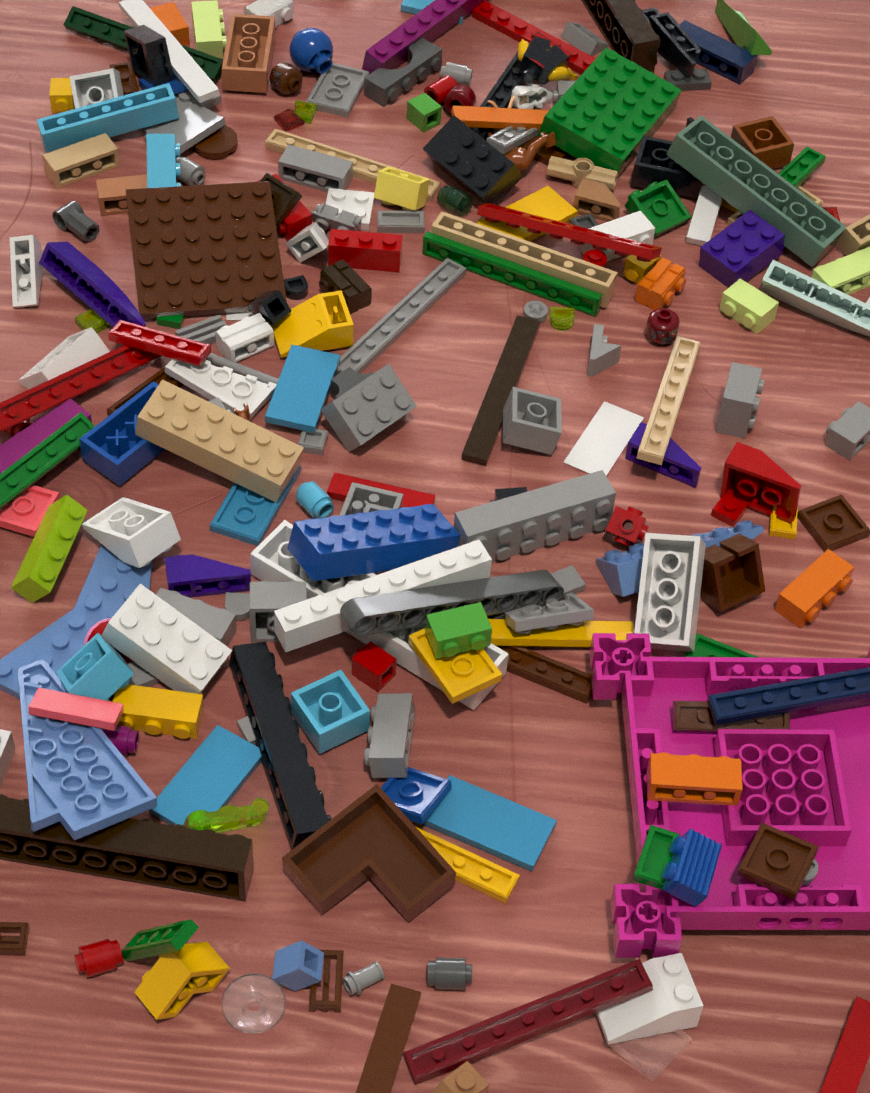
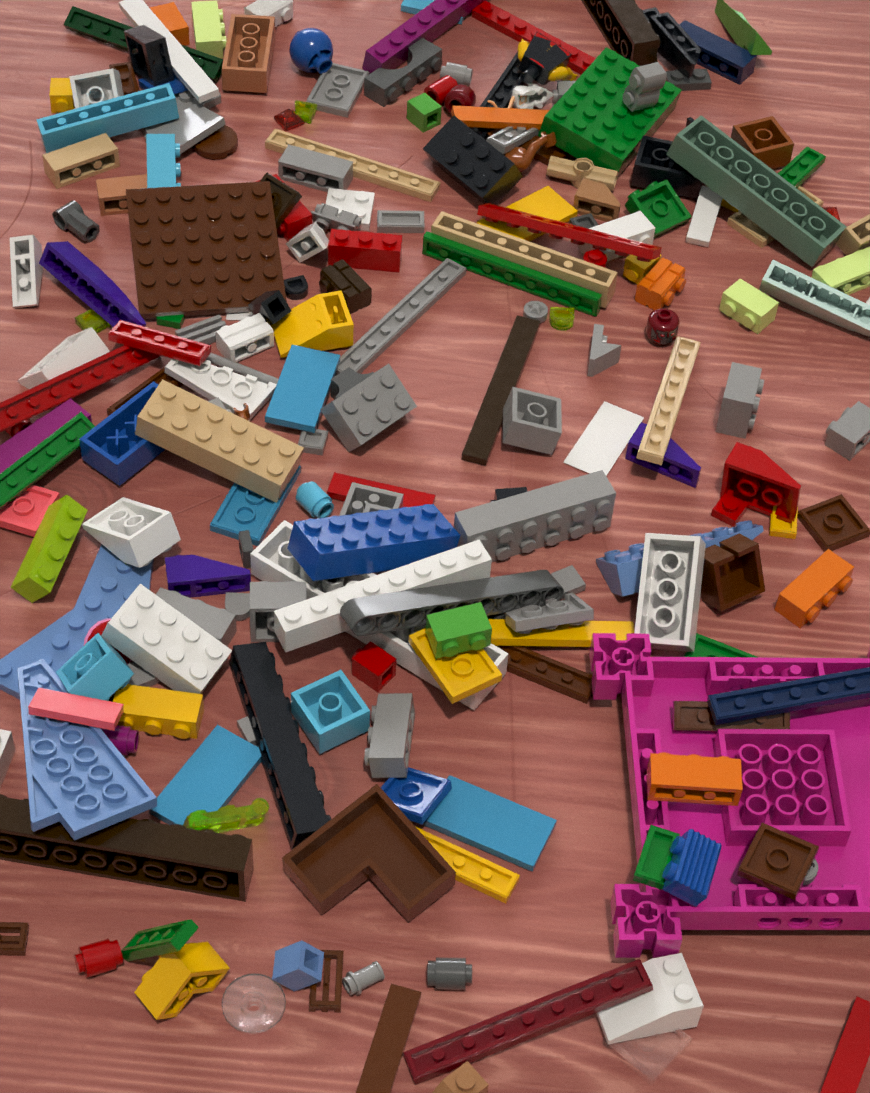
light grey brick [175,157,205,186] -> none
reddish brown head [270,62,303,95] -> none
light yellow brick [374,166,430,211] -> none
clear green brick [437,186,472,216] -> none
light grey slope [561,22,609,56] -> none
red brick [605,506,649,547] -> none
dark purple brick [699,210,785,288] -> none
none -> dark grey tile [238,530,254,569]
none -> light grey brick [623,62,667,112]

